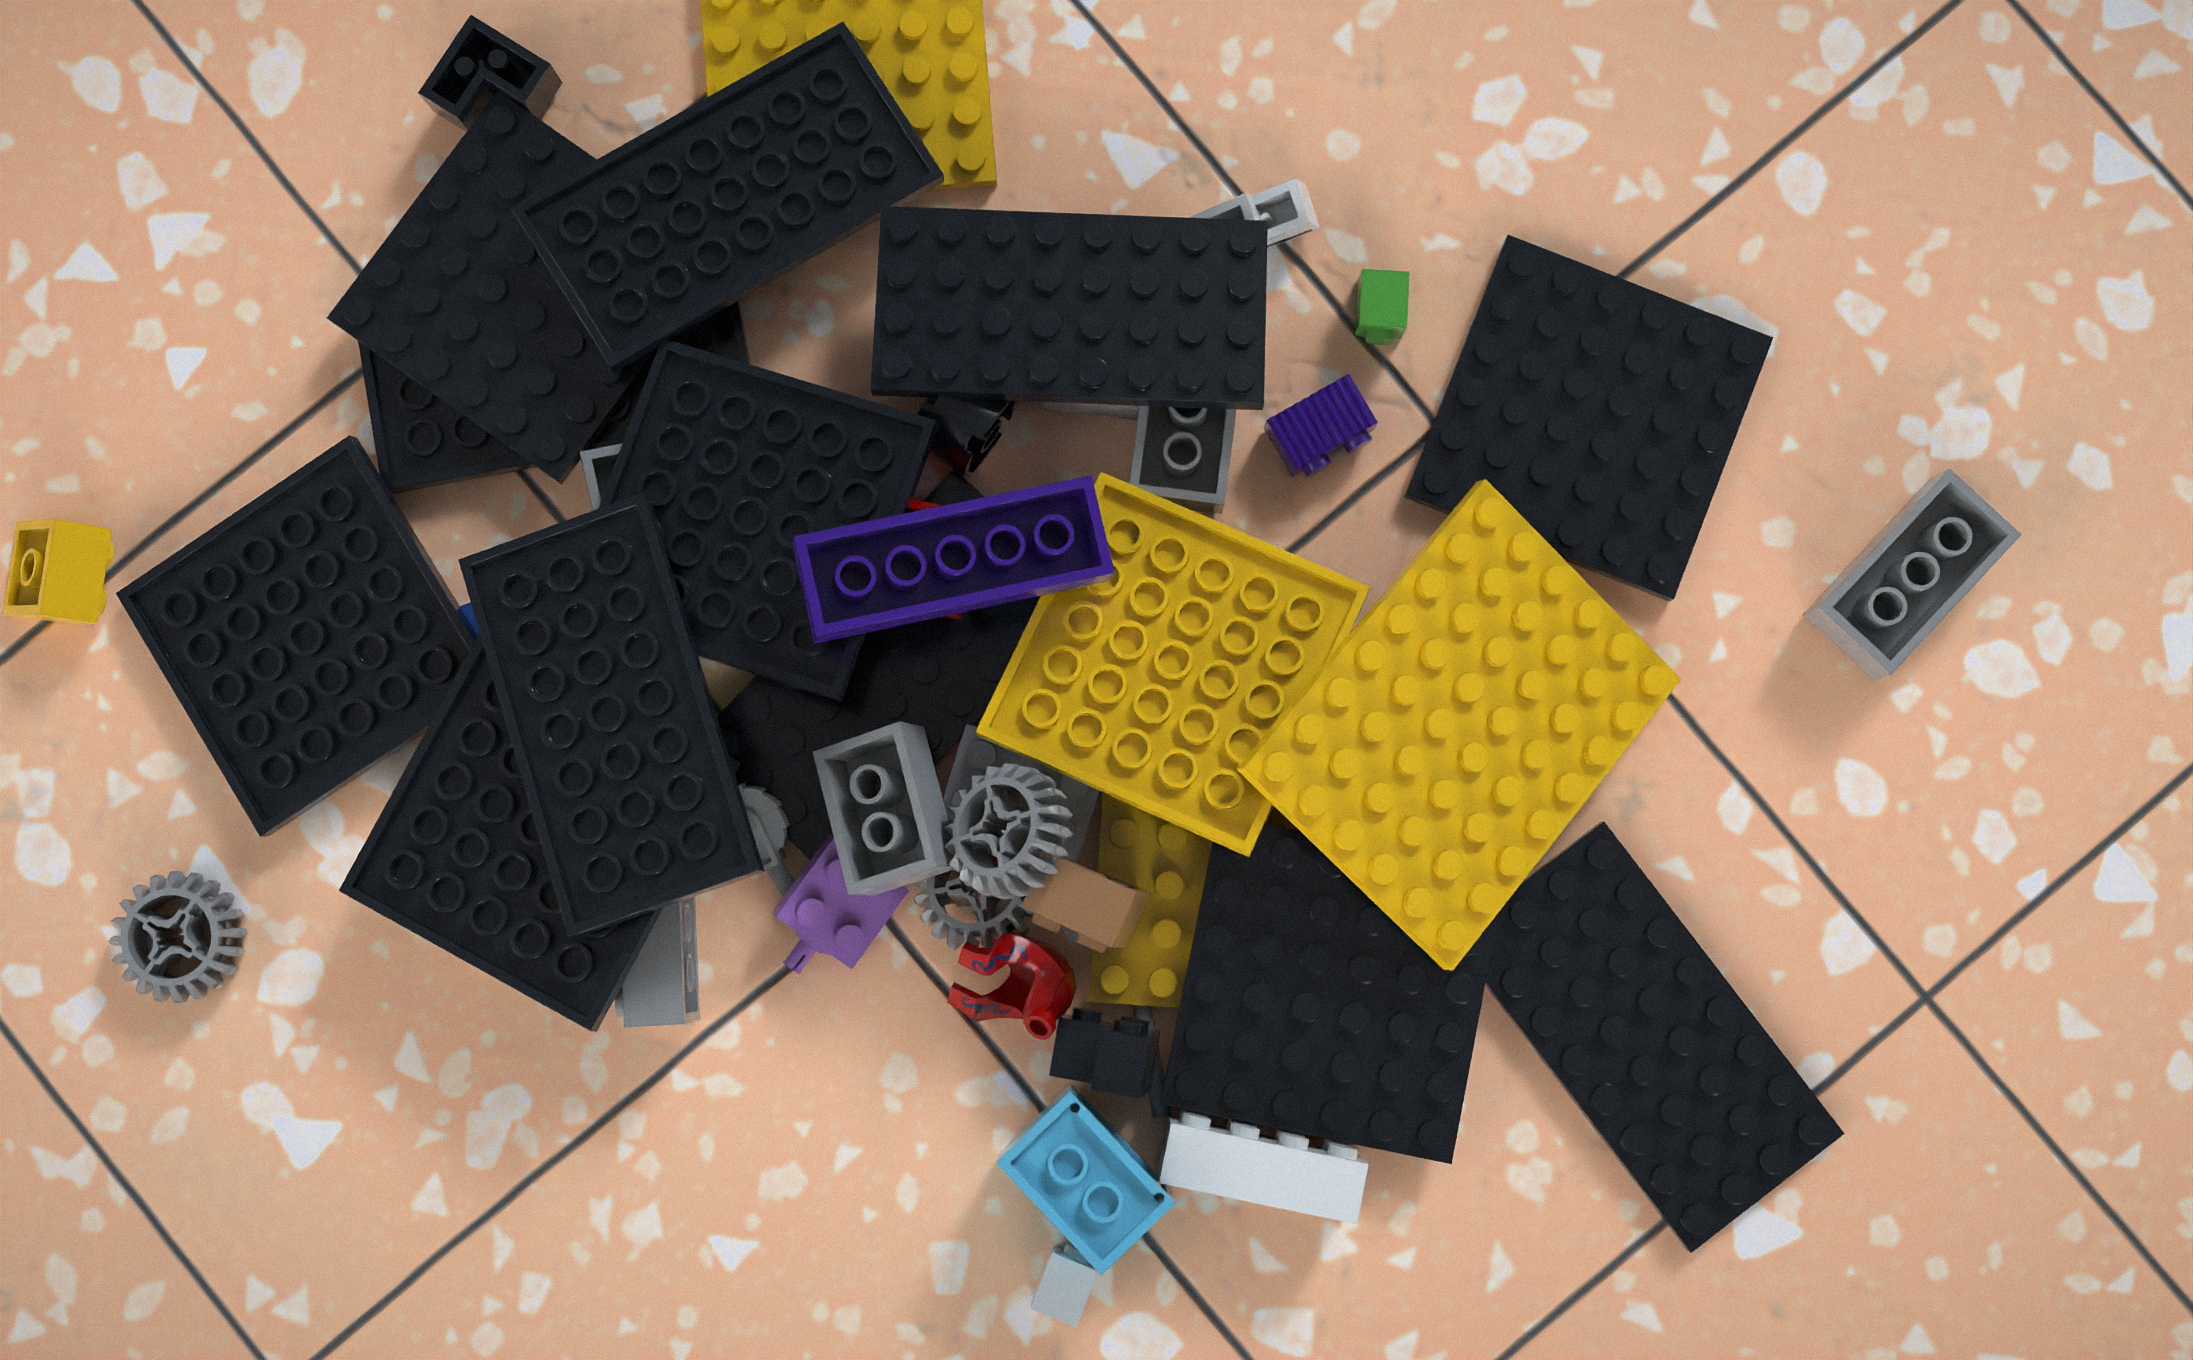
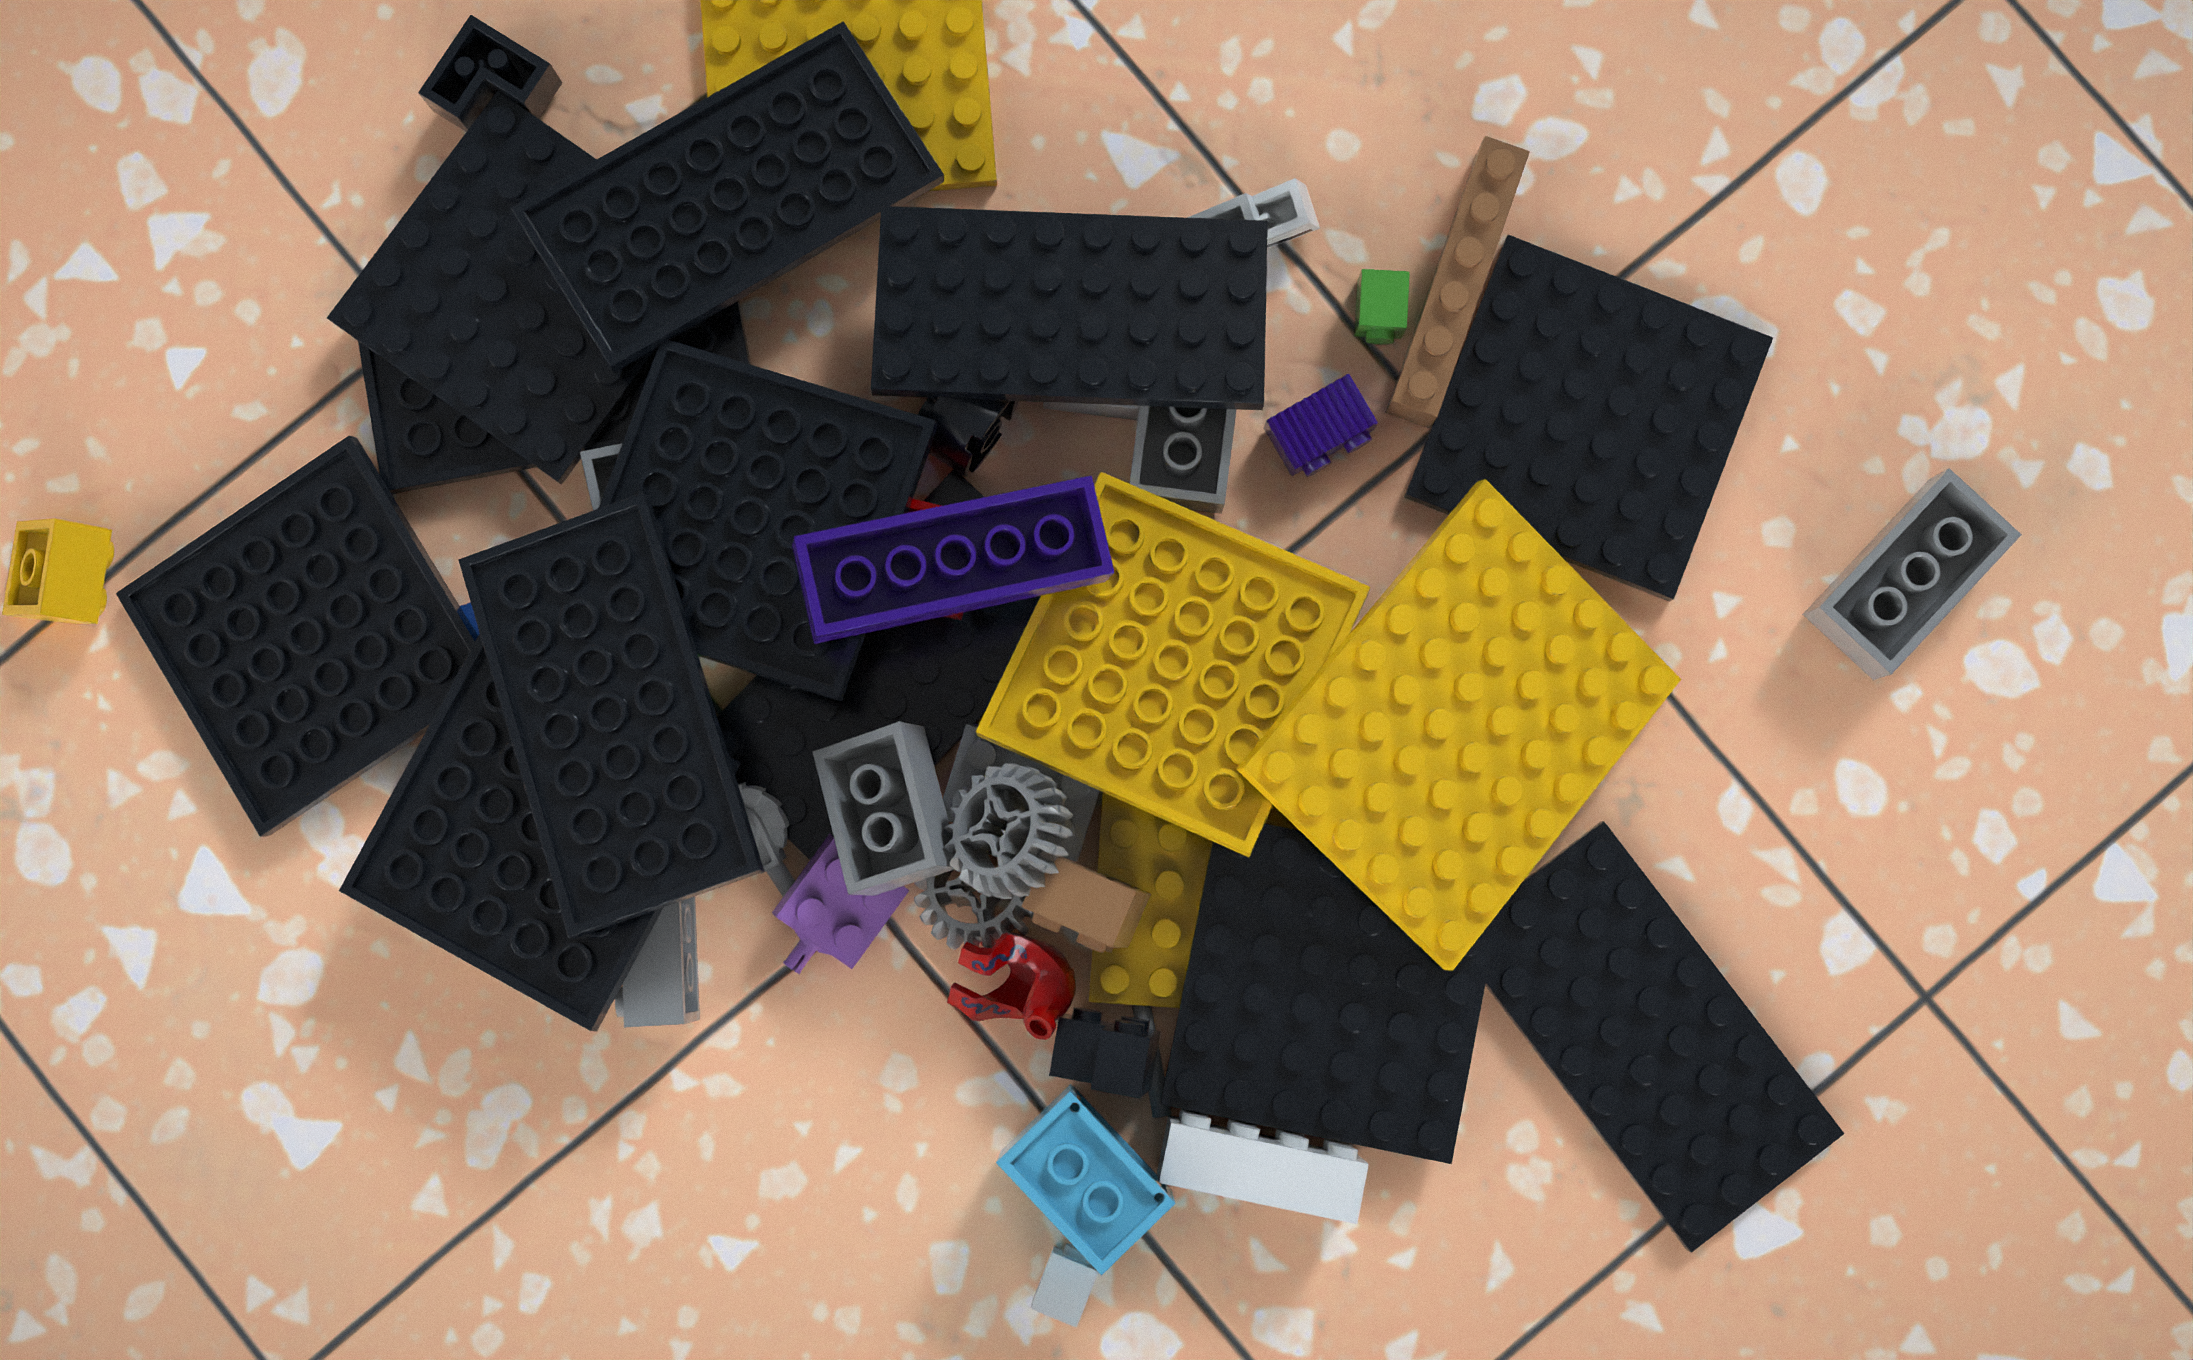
light grey gear [108,871,248,1003] -> none
none -> medium nougat brick [1385,136,1530,428]

